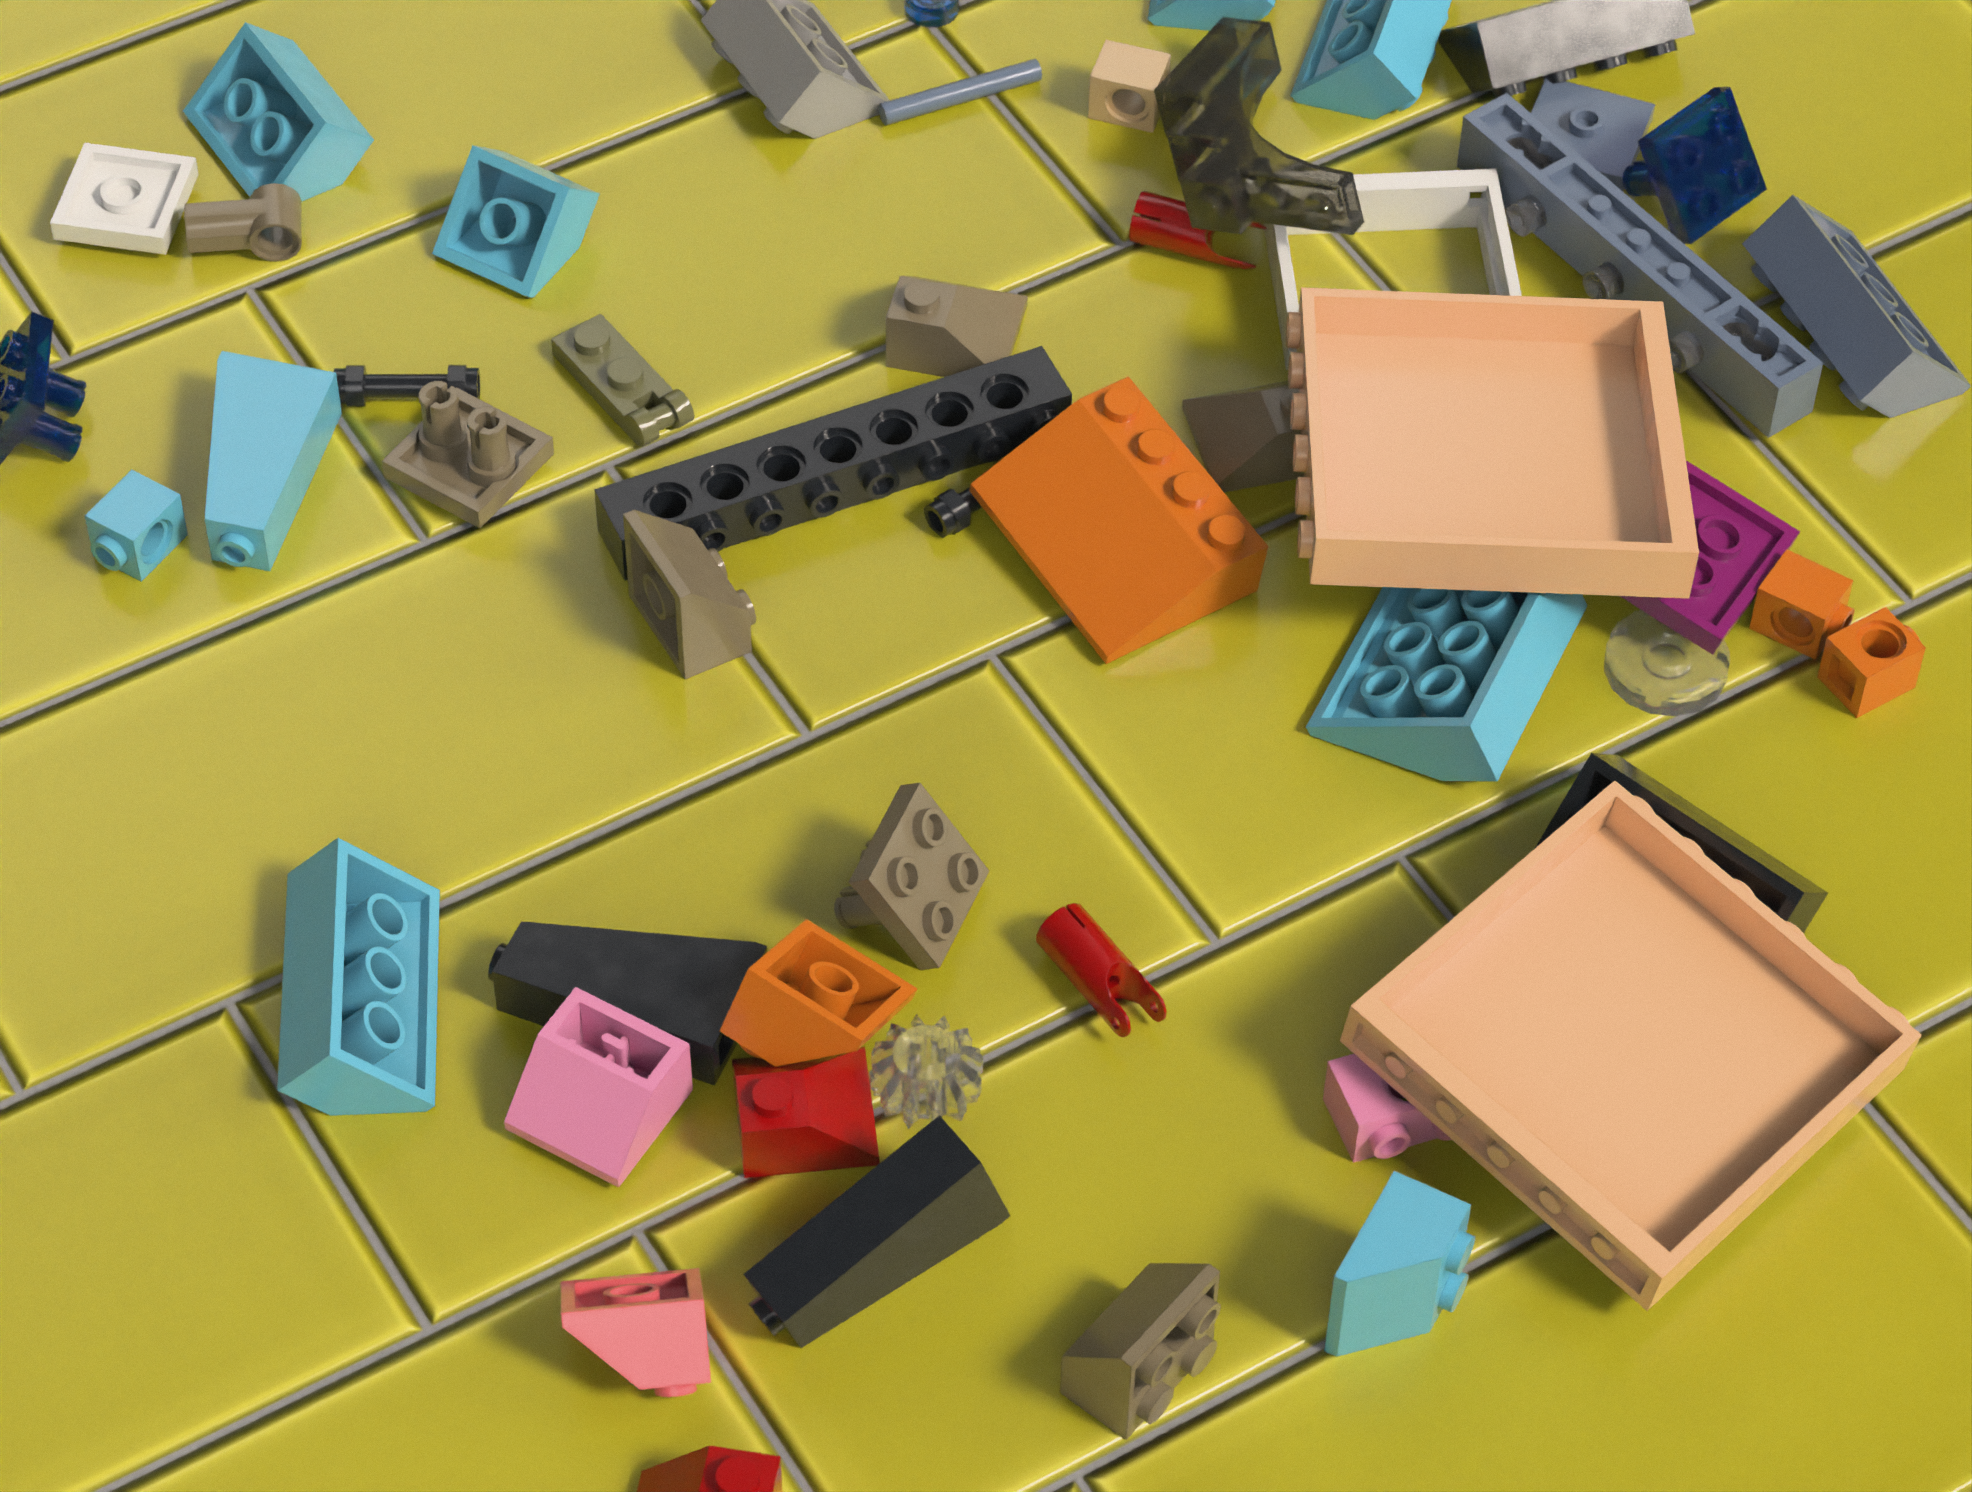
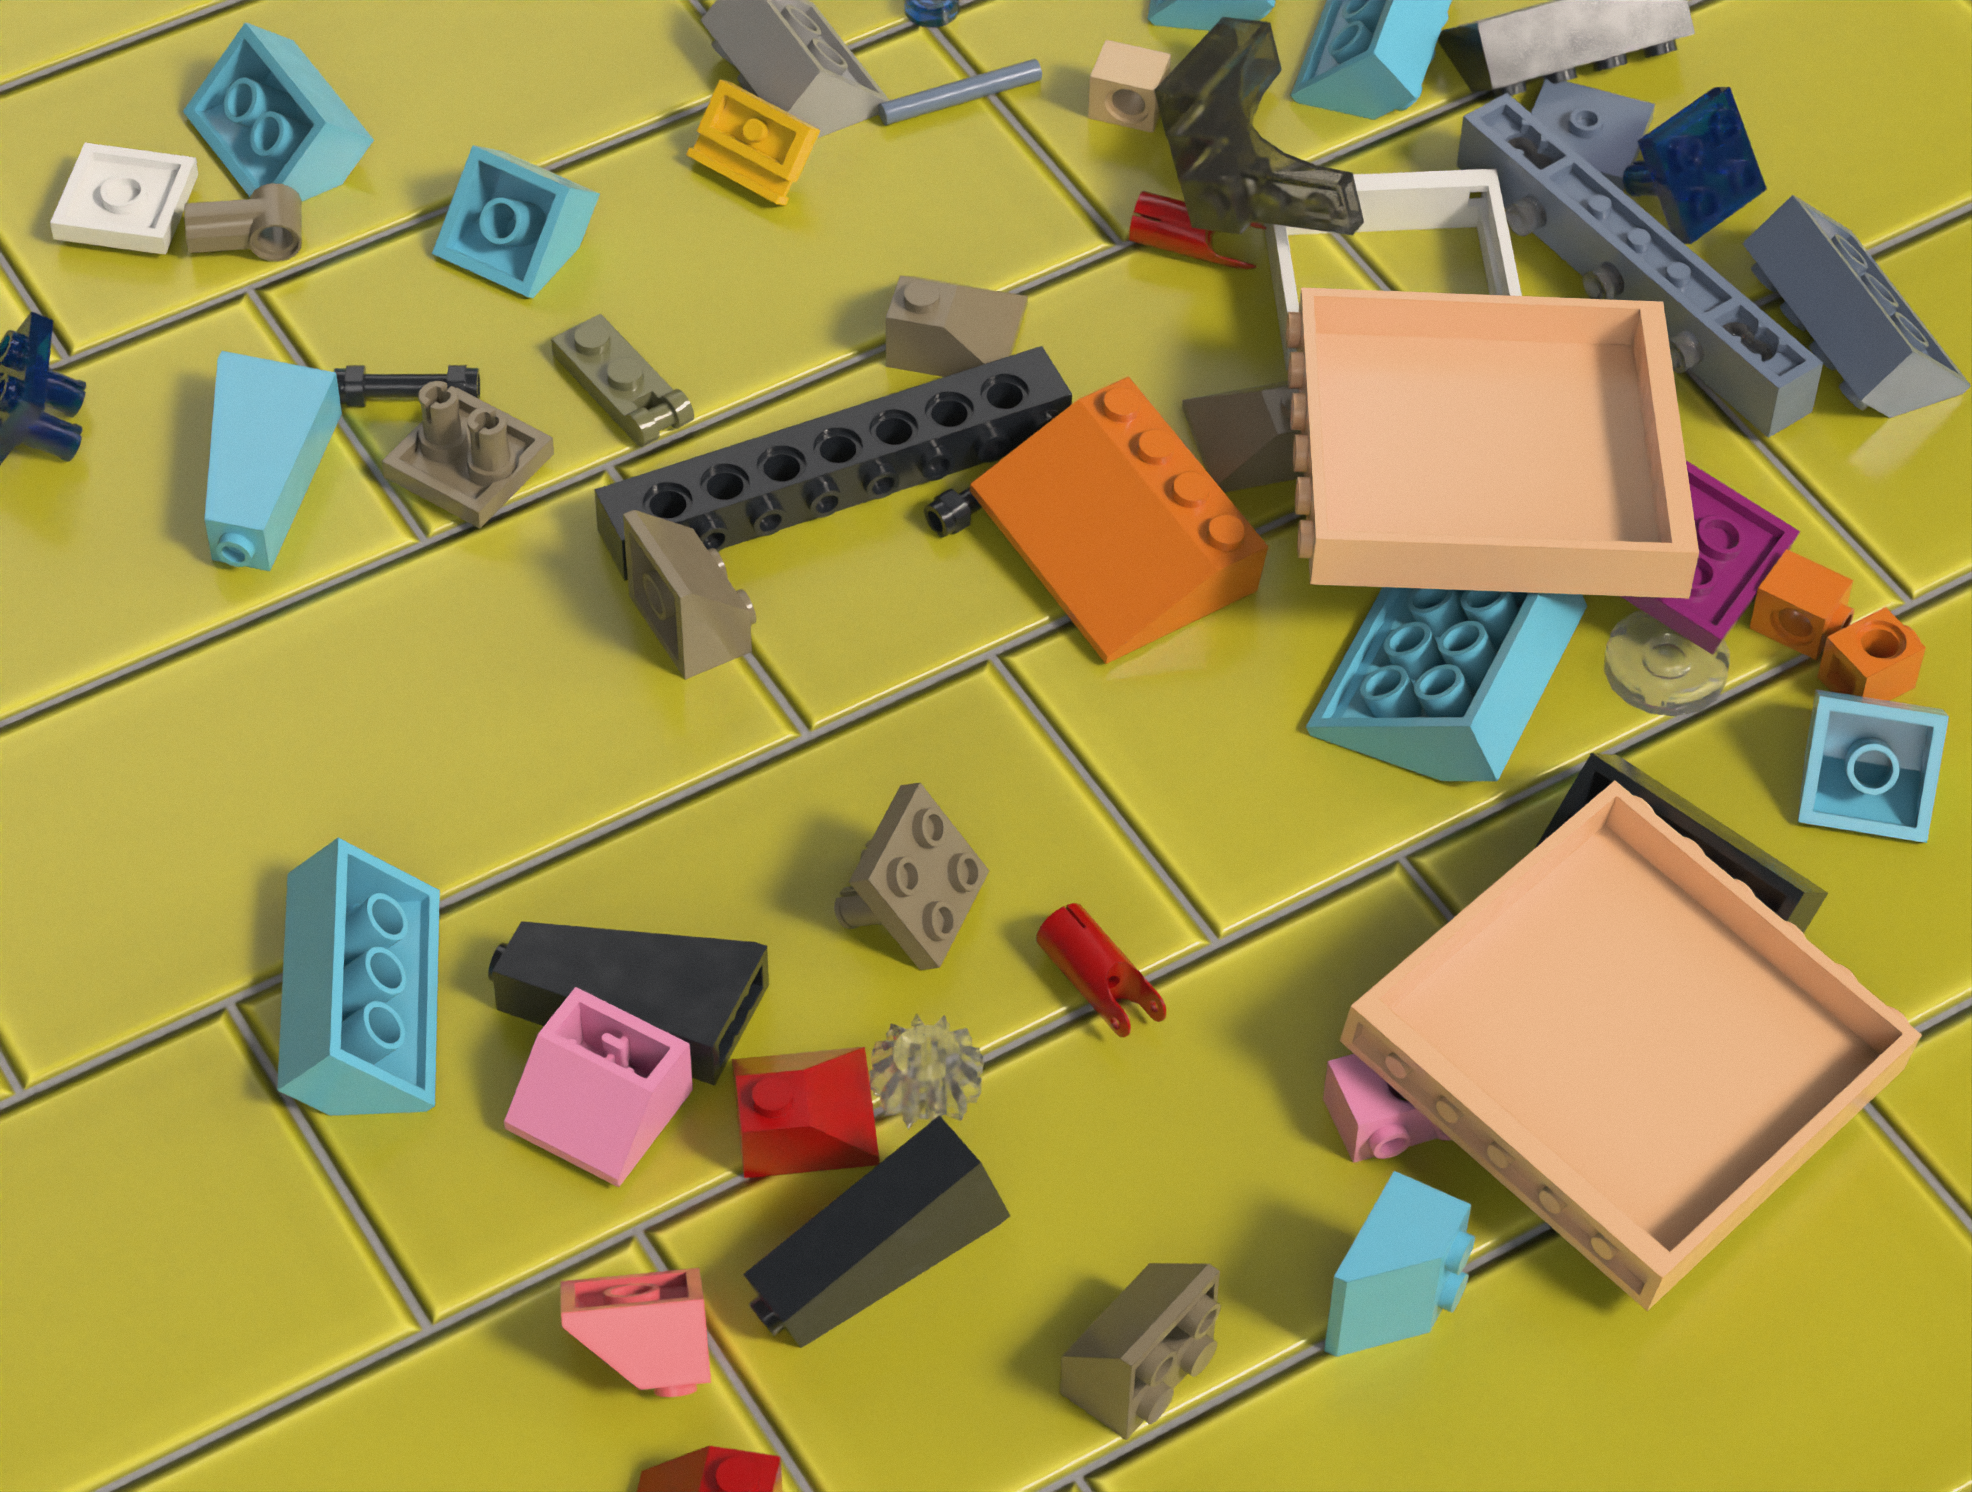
medium azure brick [85,470,188,582] -> none
orange slope [719,919,918,1067] -> none
none -> yellow plate [686,79,820,206]
none -> medium azure slope [1798,689,1949,843]

